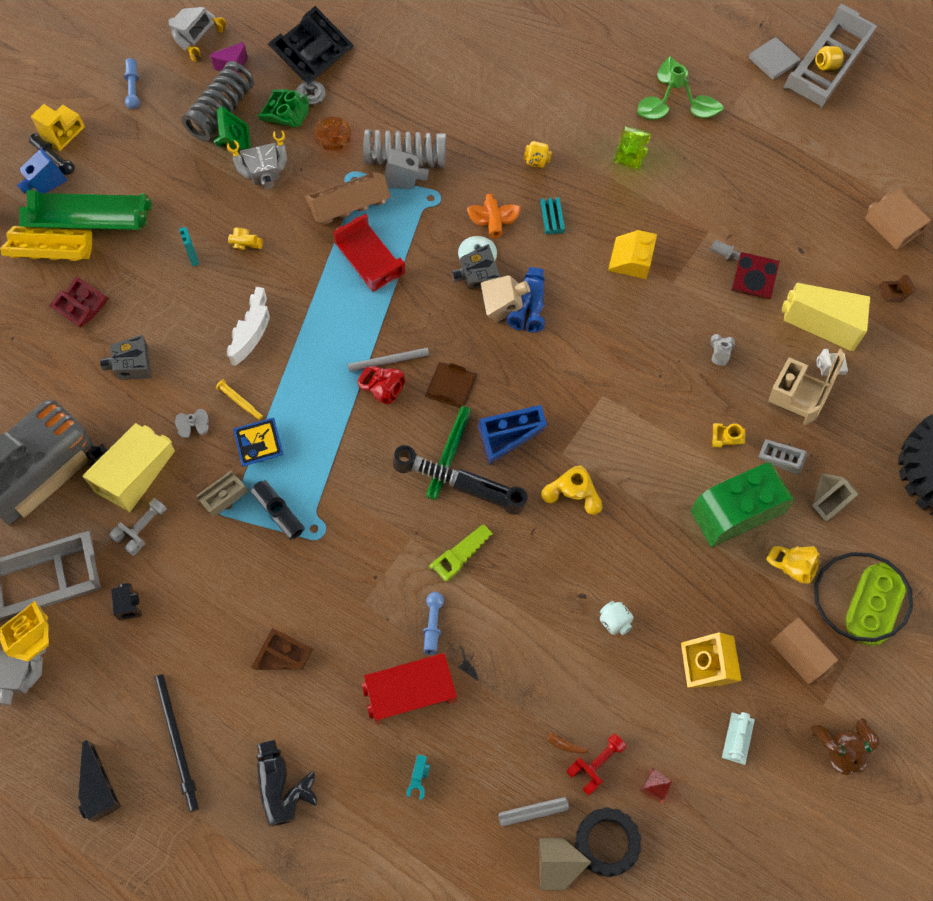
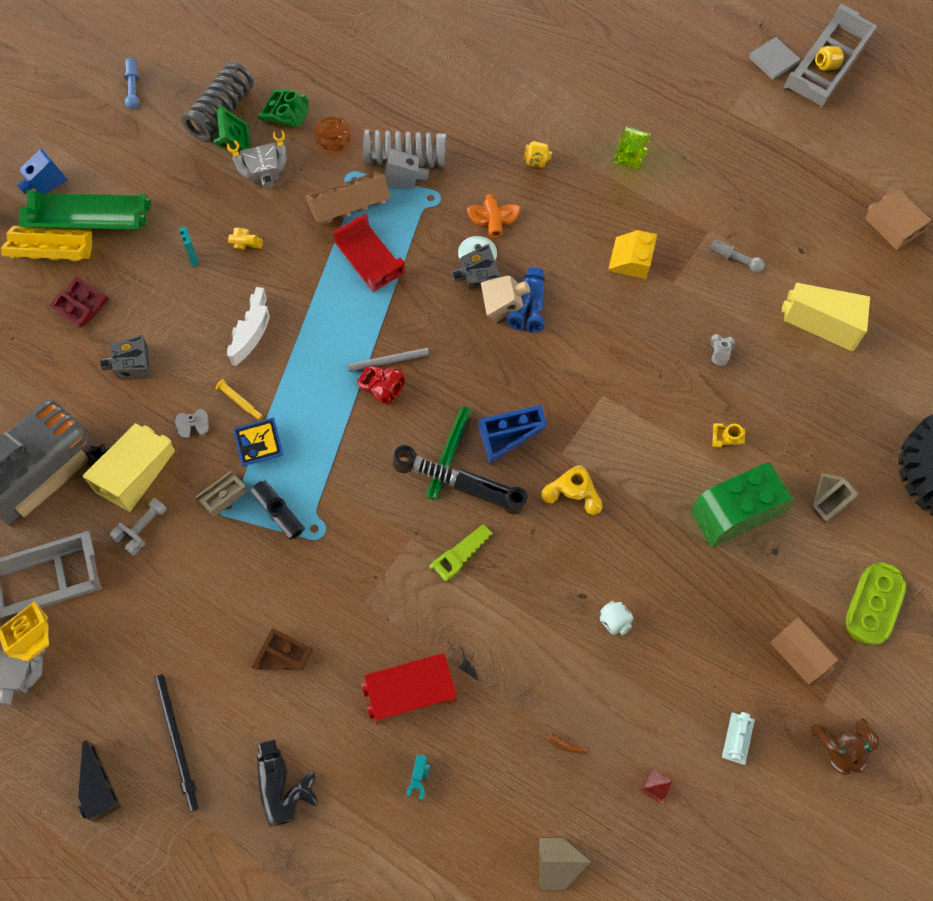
black pin [29,133,75,175] -> none
yellow brick [31,104,85,152] -> none
black brick [111,583,142,621] -> none
light grey torso [169,7,226,62] -> none
magenta slope [210,42,248,74] -> none
black slope [268,6,354,85] -> none
light grey gear [296,81,325,106] -> none
medium blue pin [423,592,444,655] -> none
reddish brown piece [425,362,477,408] -> none
light grey axle [498,797,569,826] -> none
teal tile [540,197,565,234] -> none
red bar [566,733,627,796] -> none
black tyre [575,807,642,877] -> none
bright green plant [637,56,724,120] -> none
yellow slope [681,633,742,688] -> none
dark red tile [731,252,780,300] -> none
light grey slope [758,439,807,475] -> none
yellow piece [766,546,820,584] -> none
tan piece [768,349,844,425] -> none
black piece [814,552,913,642] -> none
white bracket [817,349,848,376] -> none
reddish brown bracket [878,275,916,302] -> none

